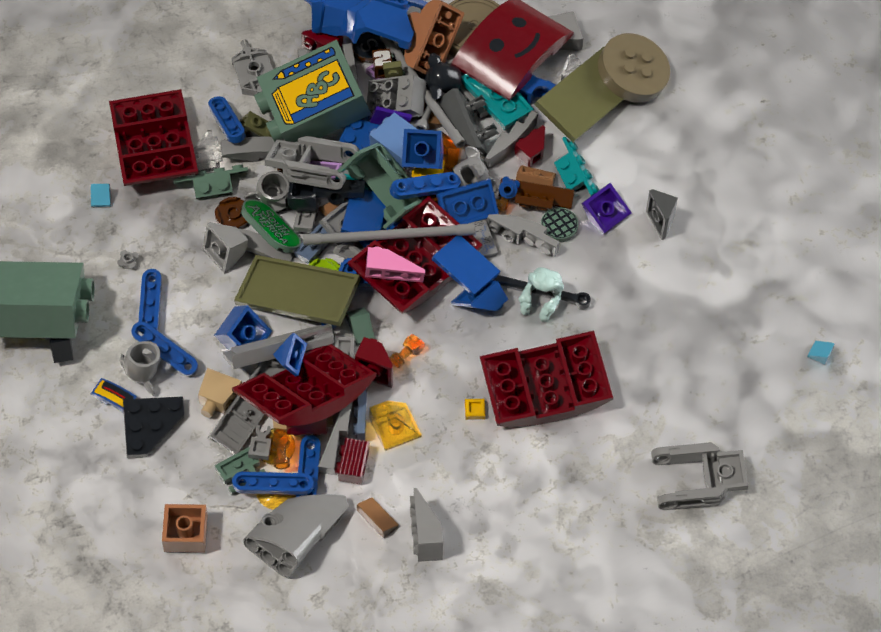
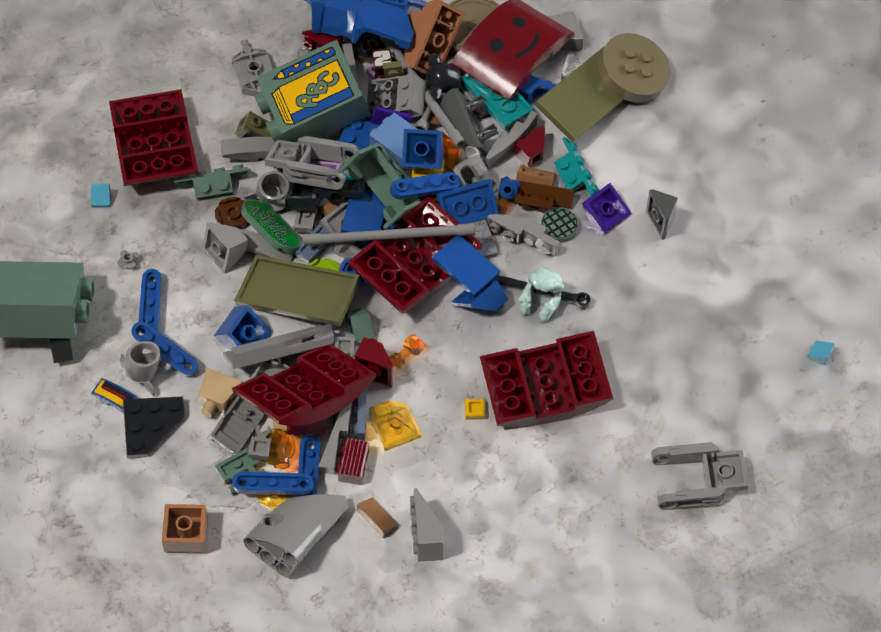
clear slope [194,129,223,172] -> none
blue plate [208,96,246,143] -> none
blue slope [273,333,307,377] -> none
bright pink slope [365,247,425,283] -> none

